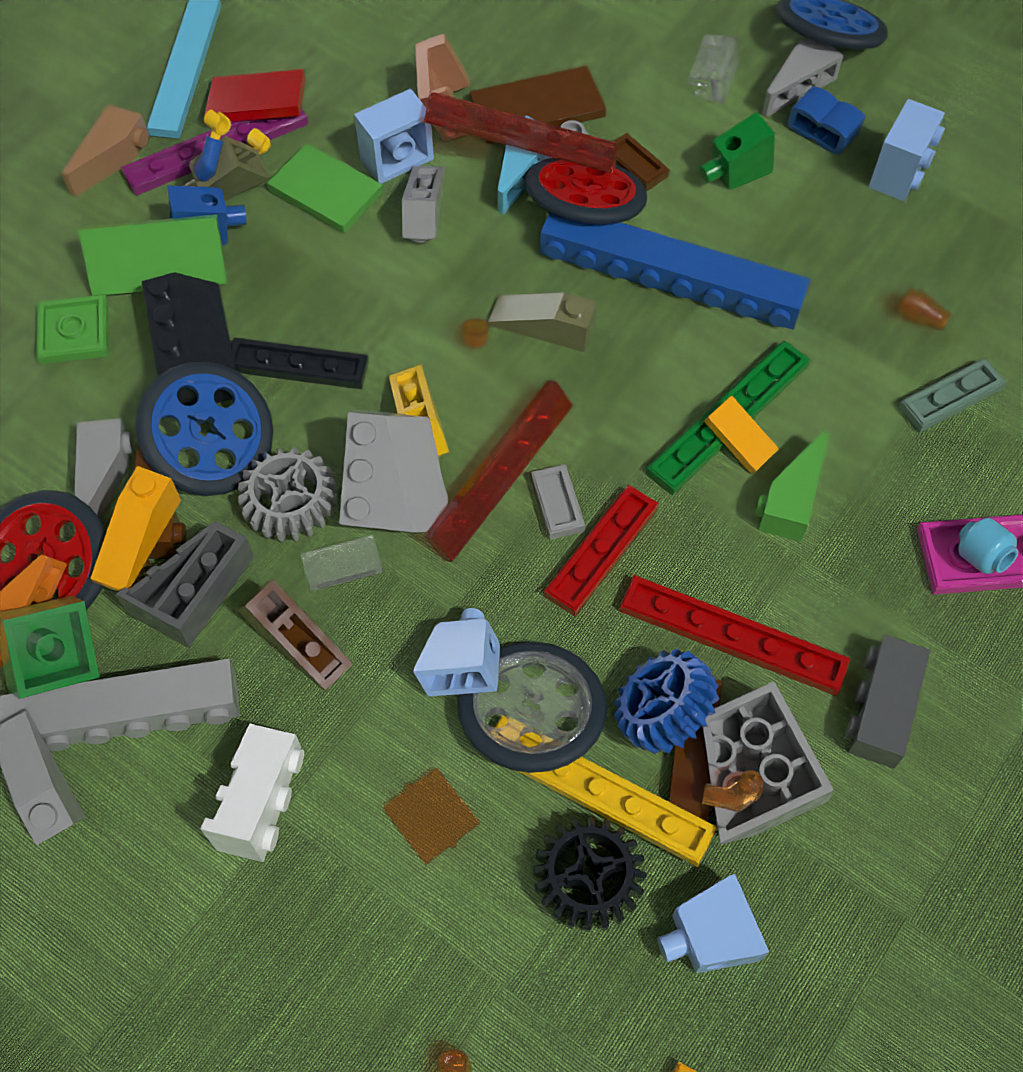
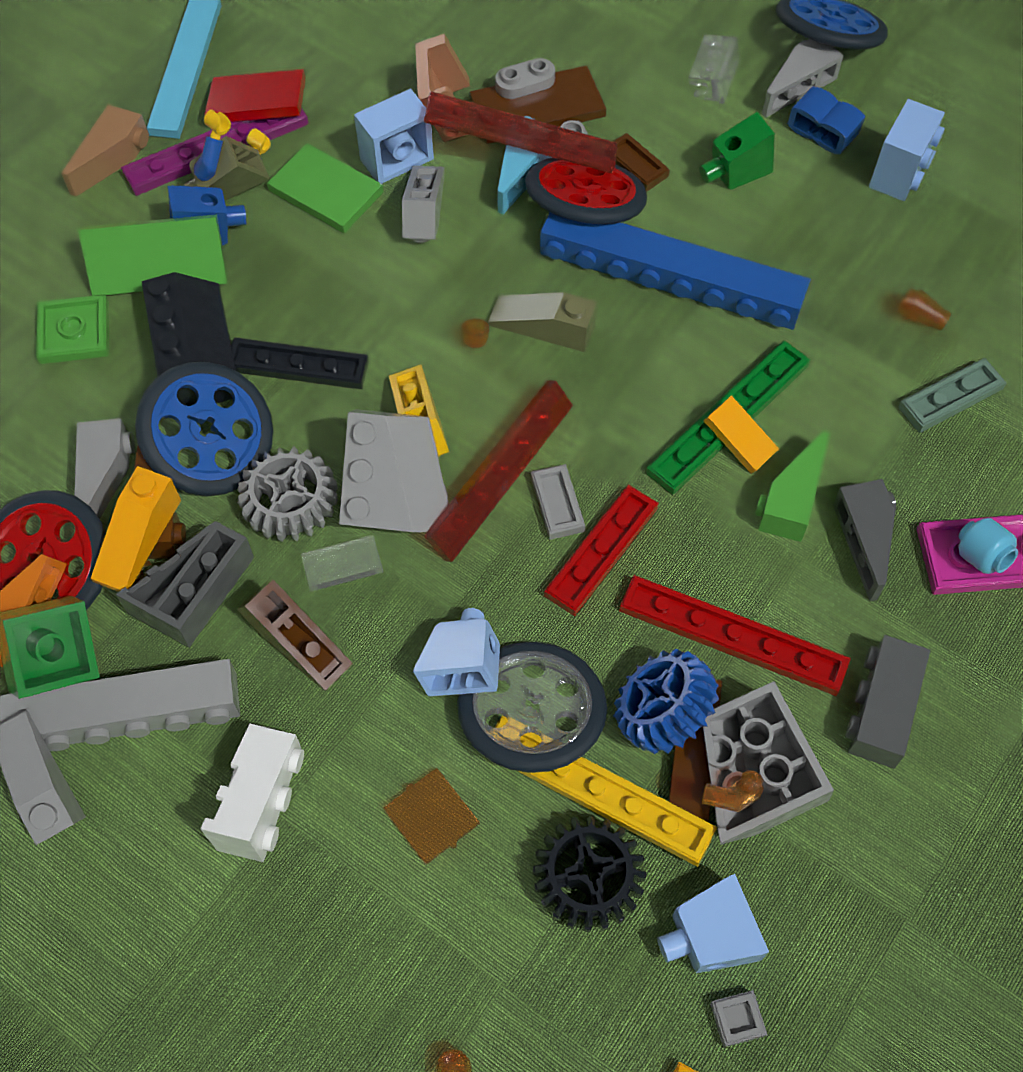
none -> light grey plate [495,58,555,99]
none -> light grey tile [710,991,767,1048]
none -> dark grey slope [833,479,896,601]

